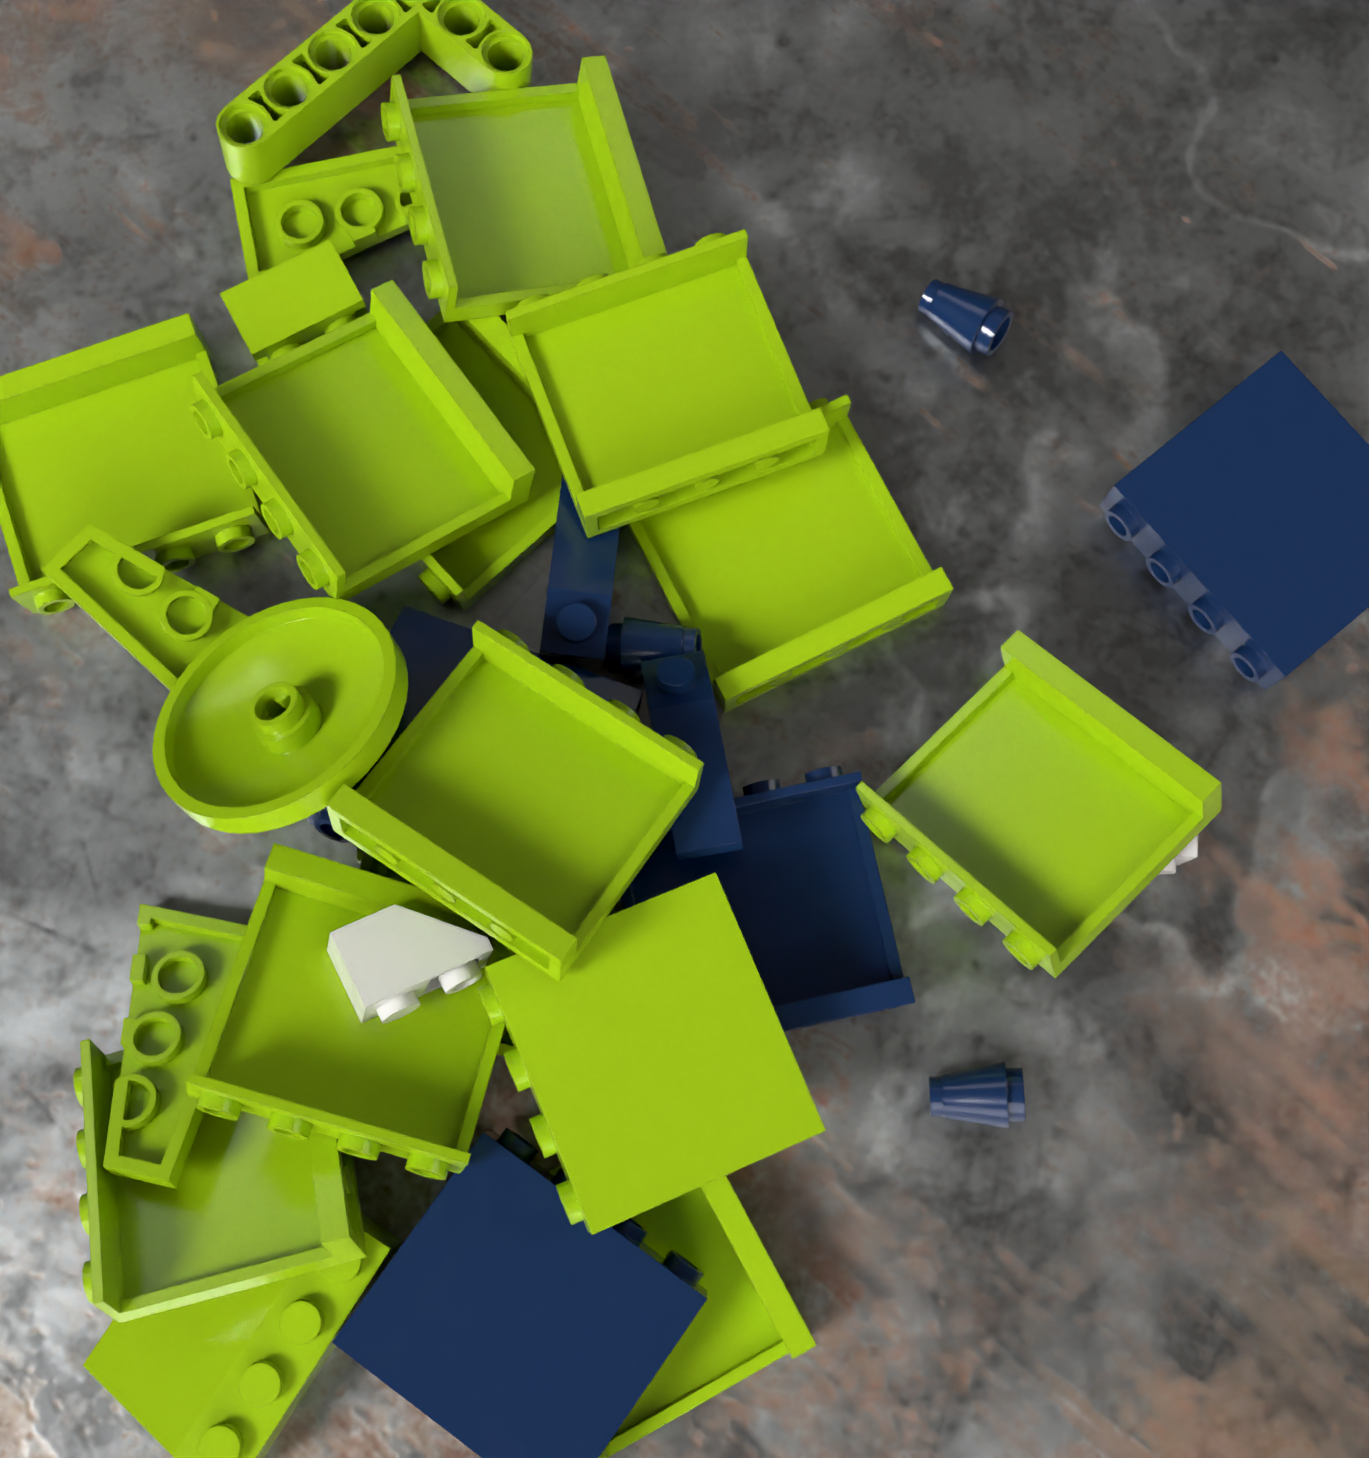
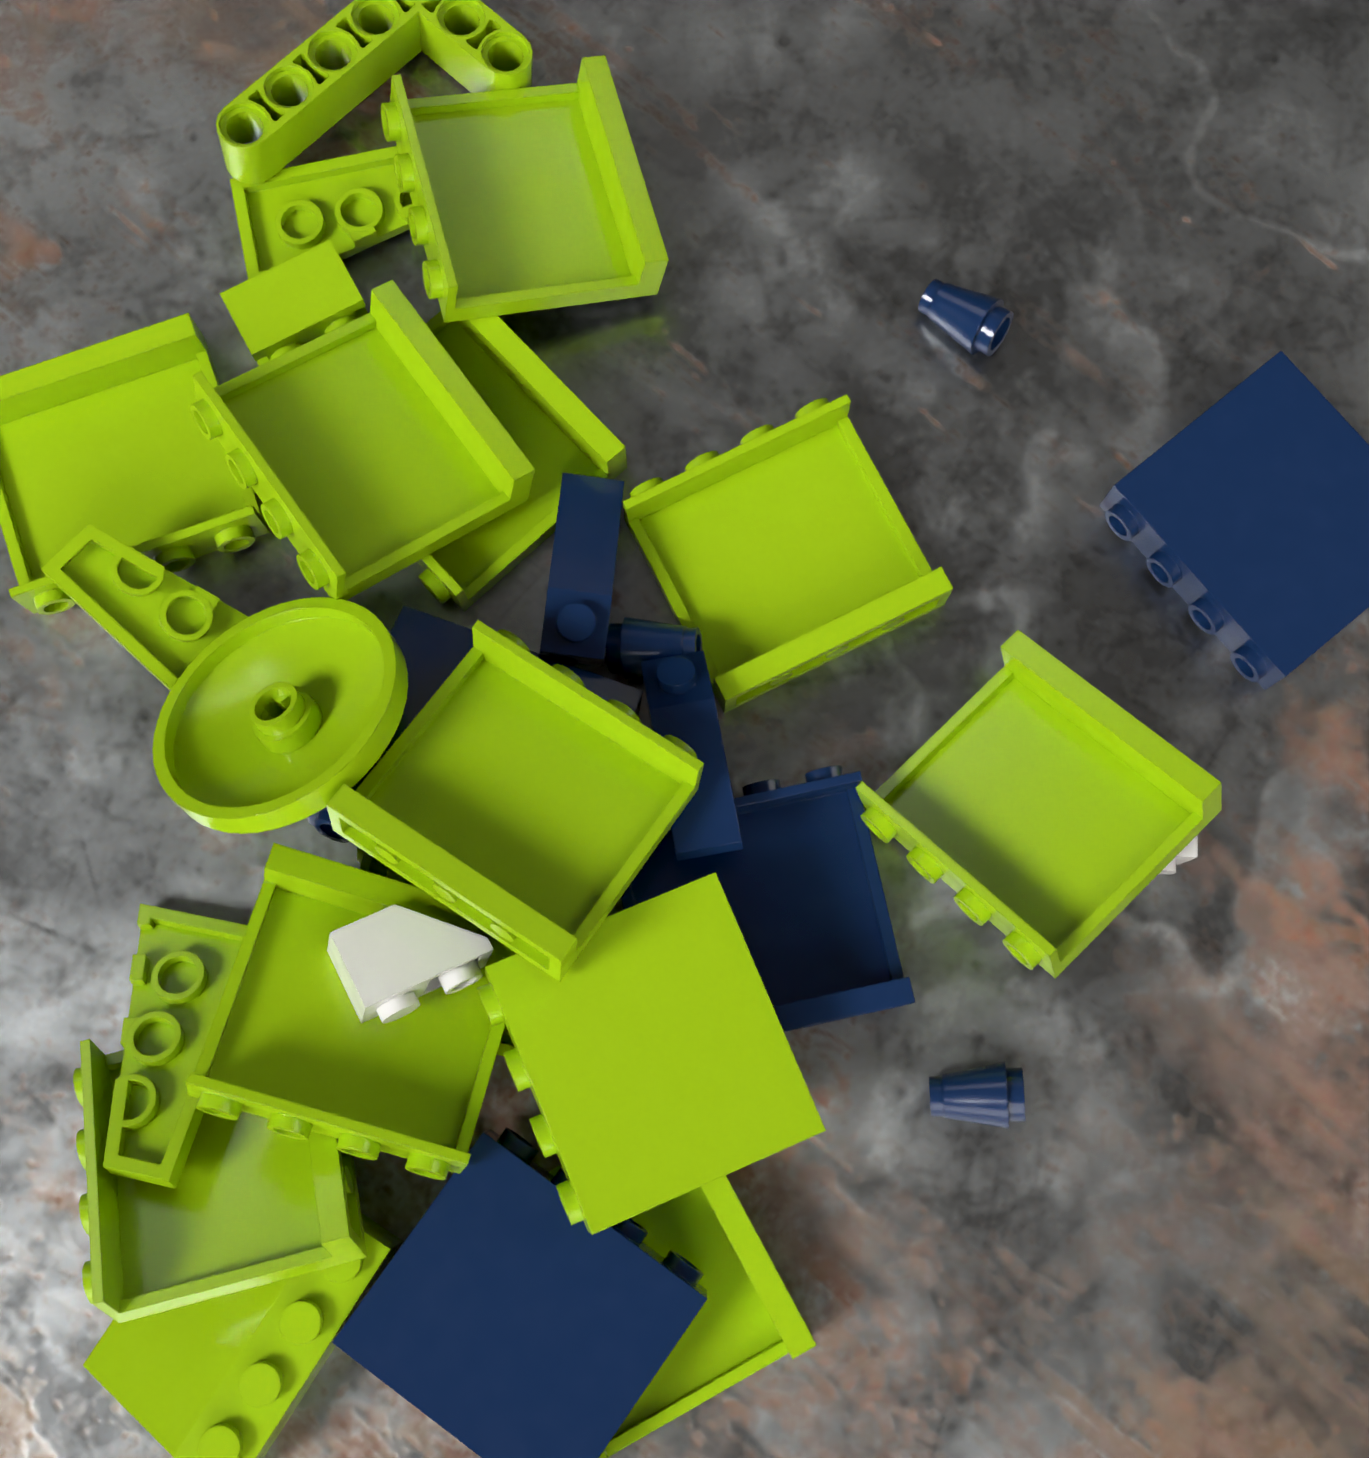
lime panel [505,229,830,539] -> none

